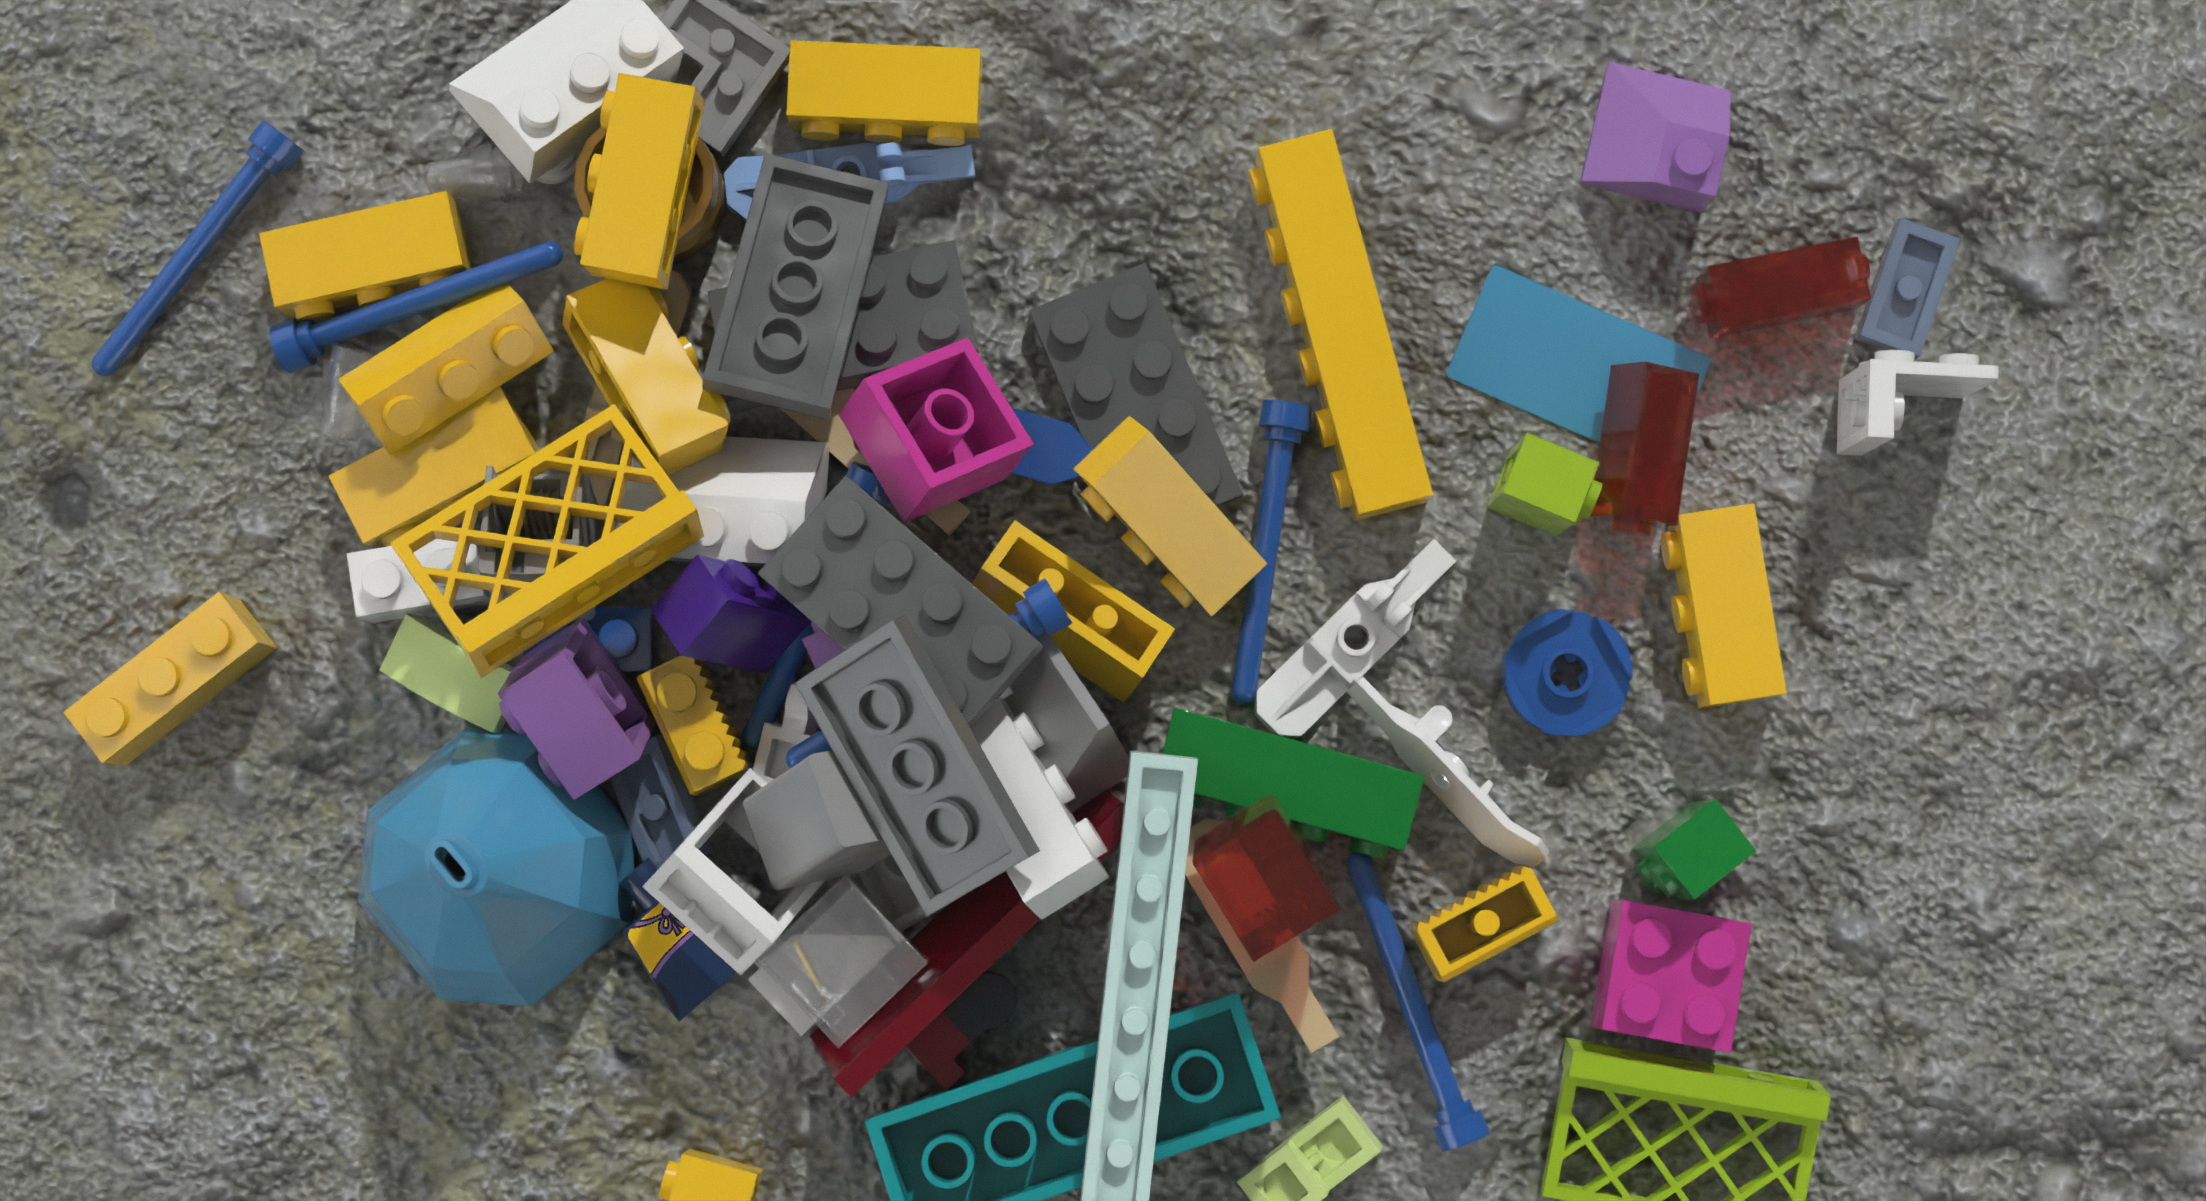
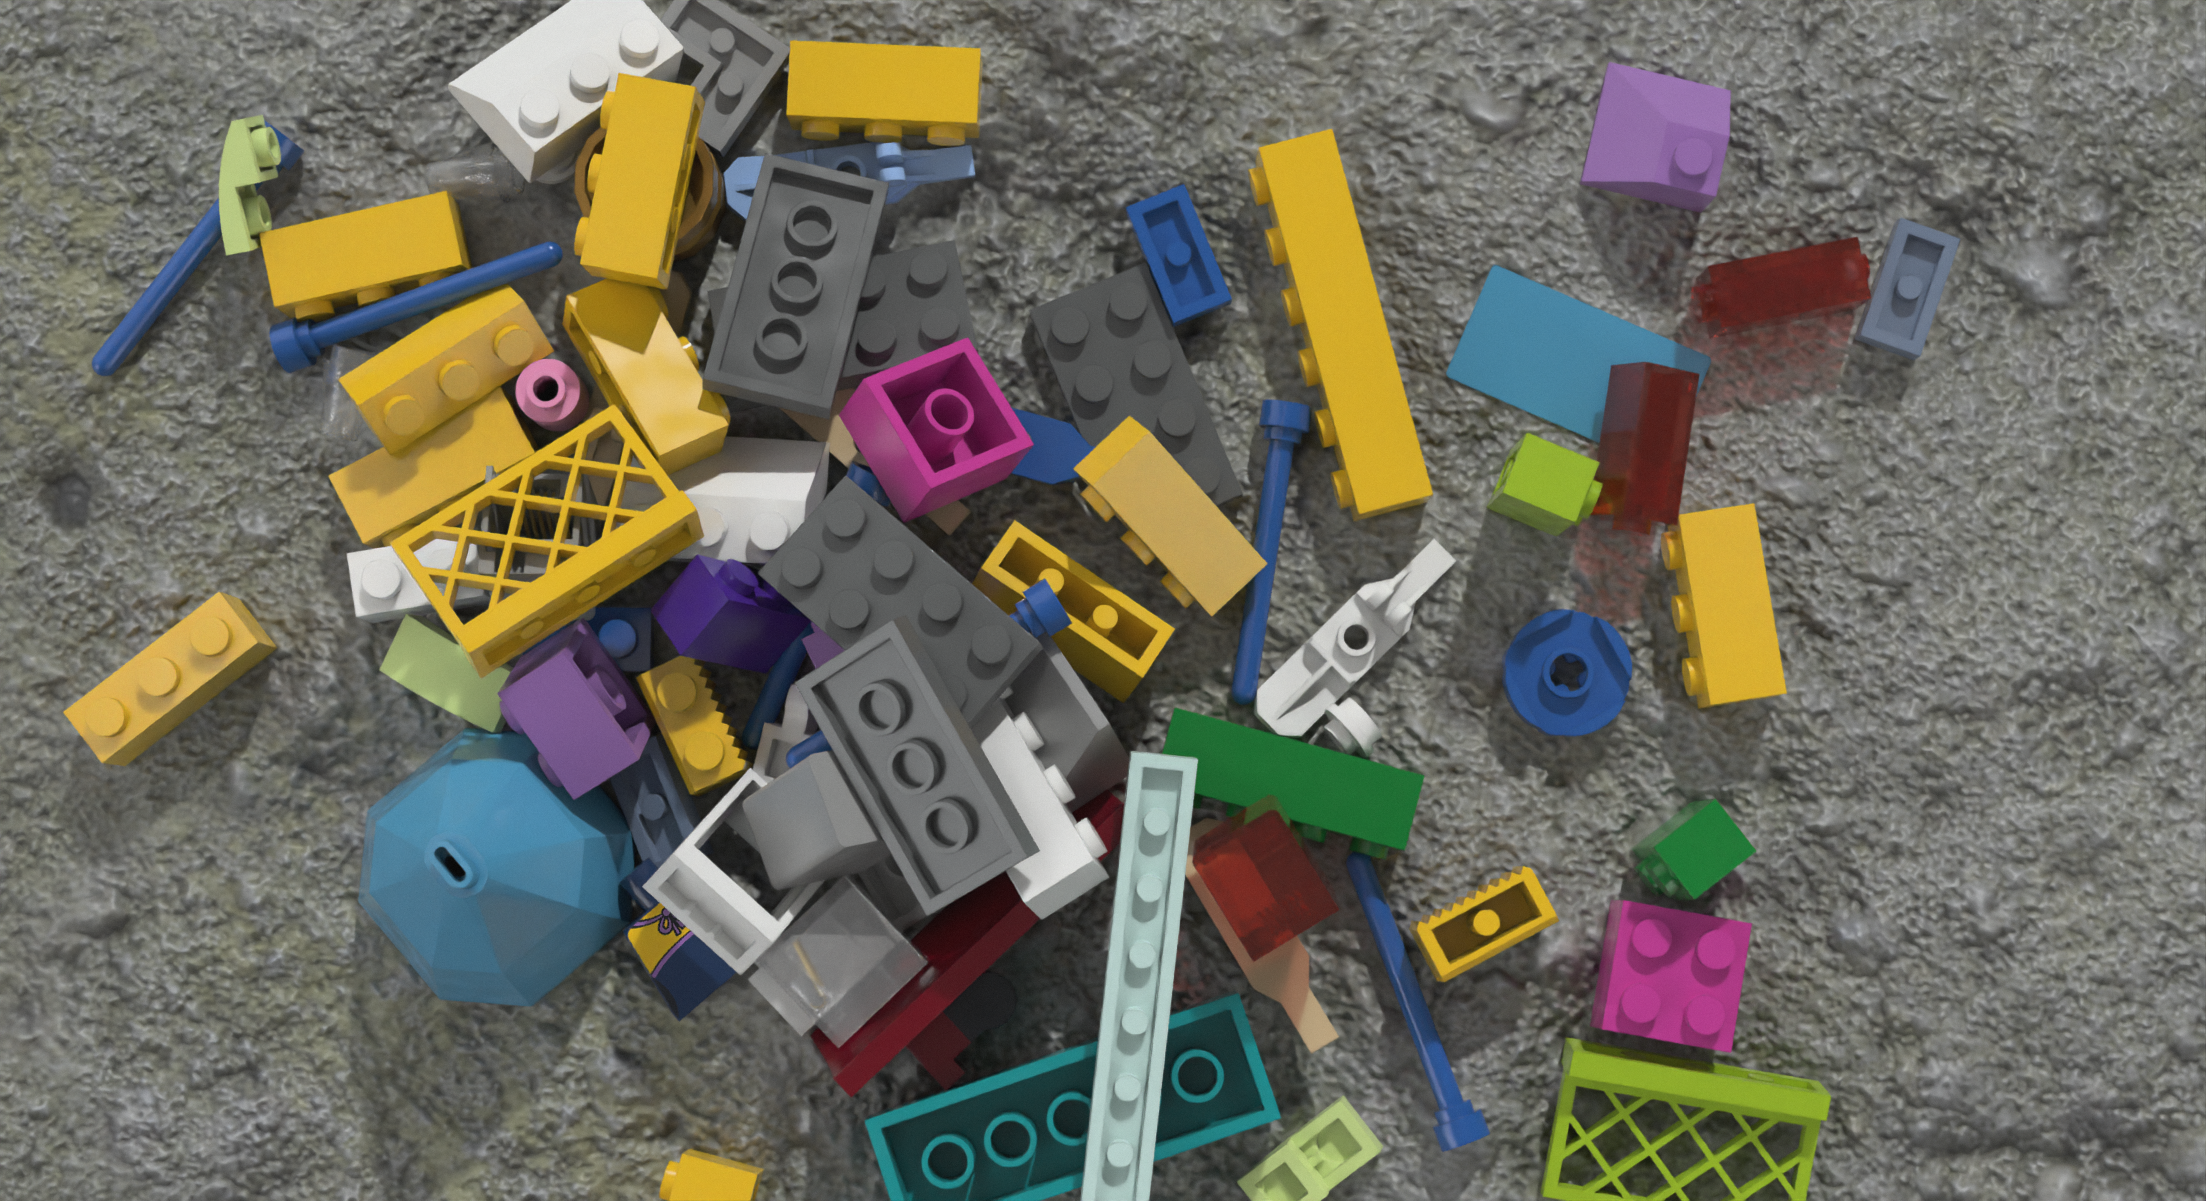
white piece [1346,676,1550,867] -> none
white bracket [1837,350,1999,456] -> none
none -> yellowish green slope [219,115,281,256]
none -> bright pink brick [516,359,589,431]
none -> blue plate [1125,184,1232,327]
none -> white plate [1323,698,1382,758]

